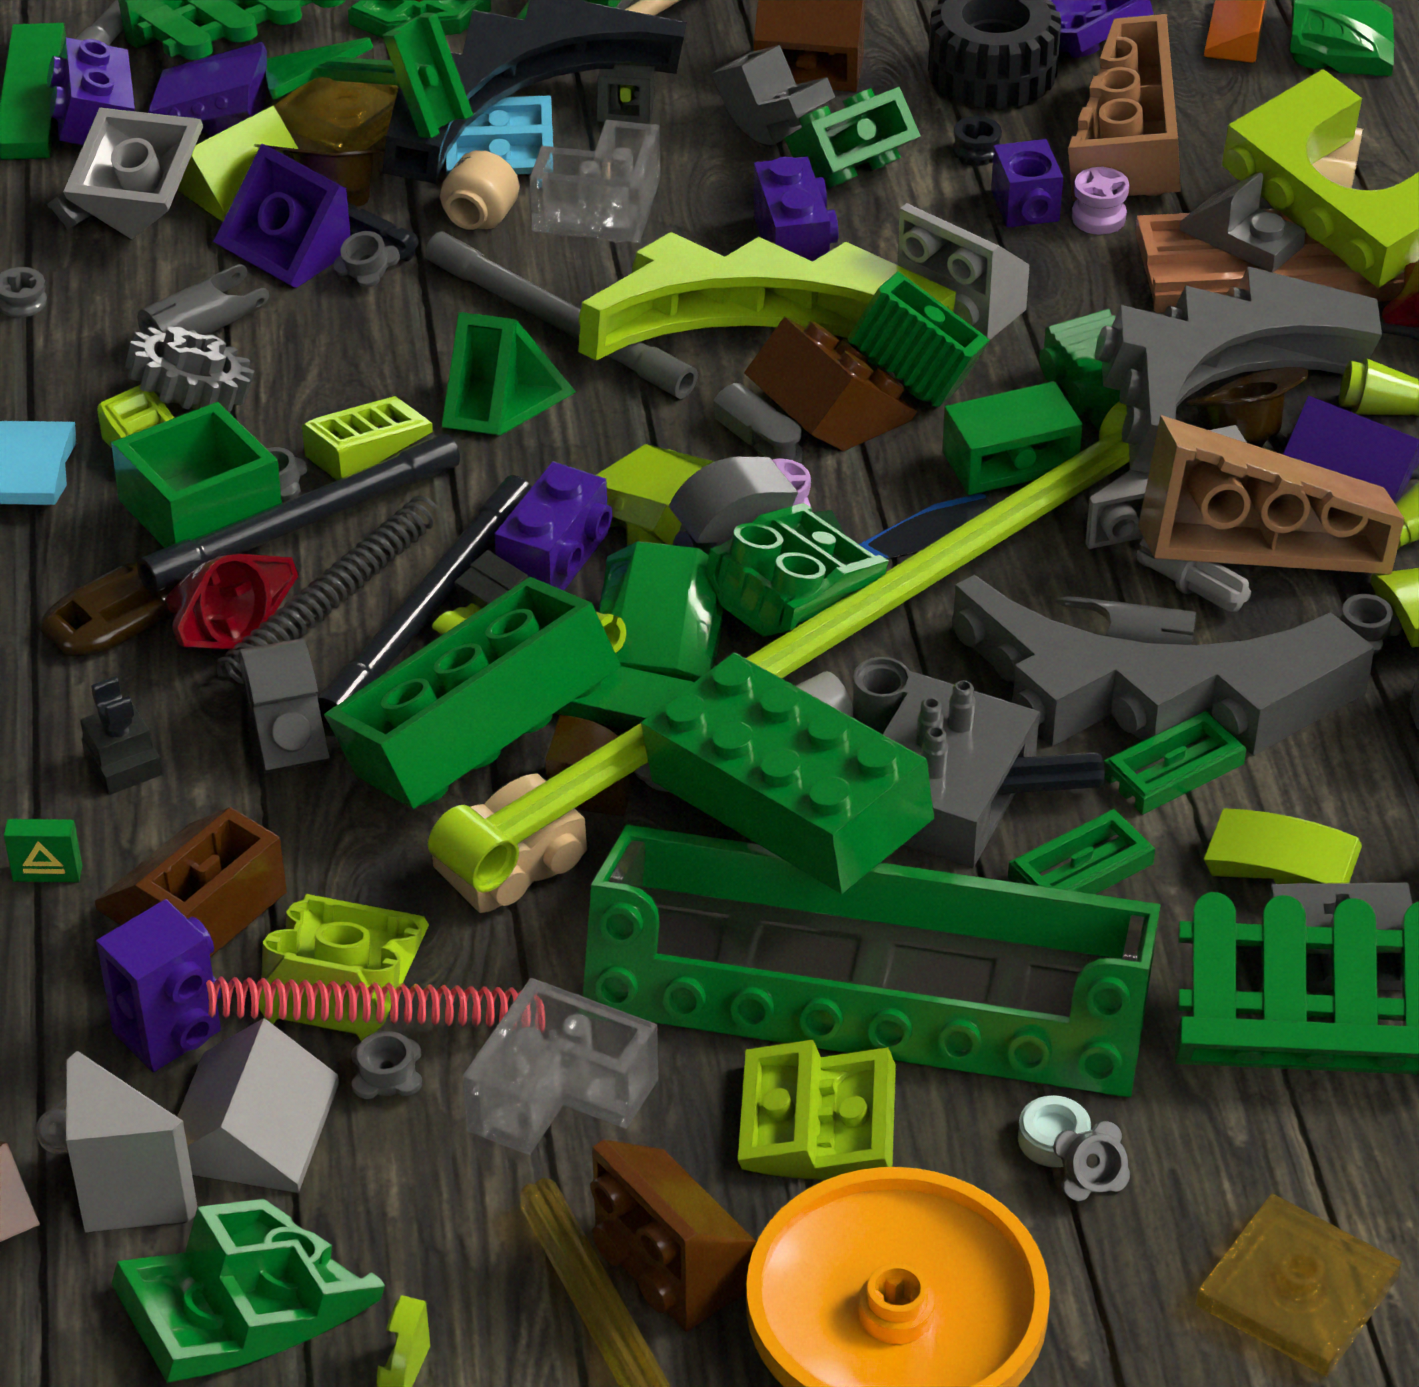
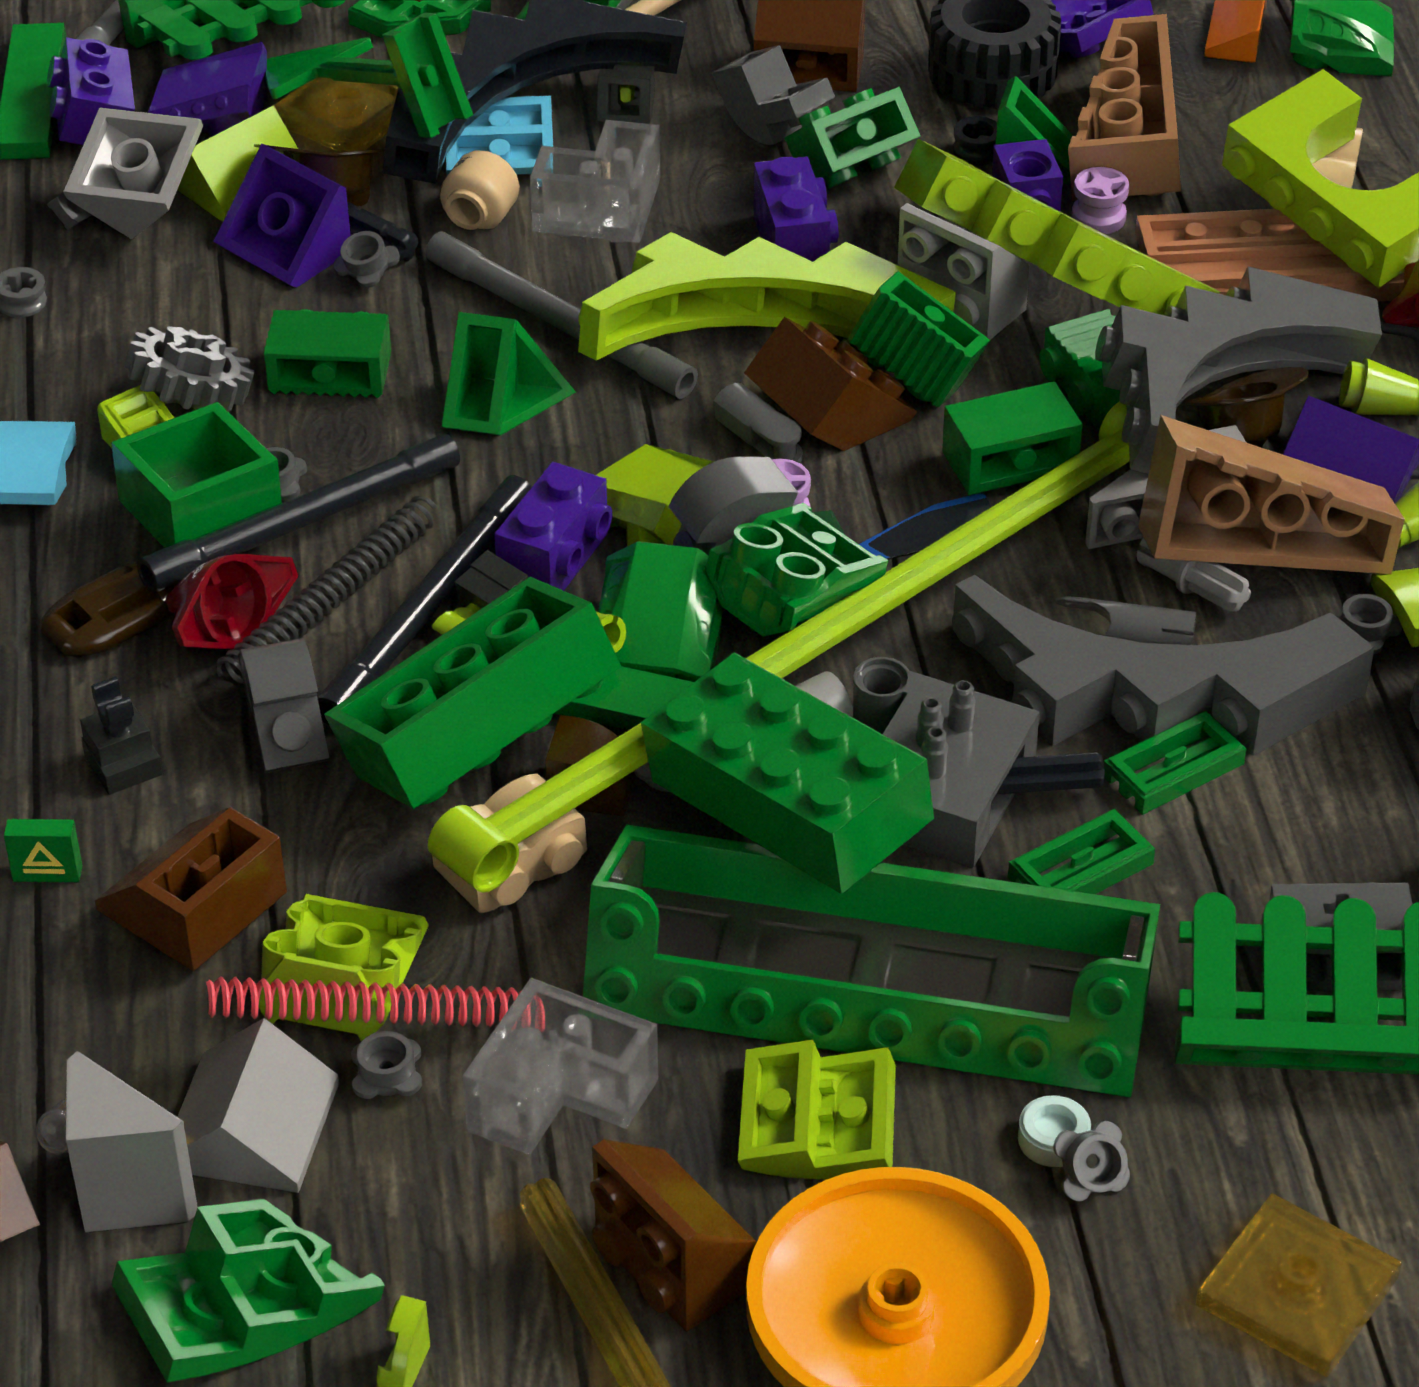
dark purple brick [96,899,221,1073] -> none
dark grey piece [137,264,269,336] -> none
lime slope [302,396,433,480] -> none
dark grey slope [1179,173,1306,273] -> none
lime slope [1204,808,1362,884] -> none
none -> green brick [264,309,391,398]
none -> lime arch [894,139,1220,315]
none -> green slope [996,76,1073,185]

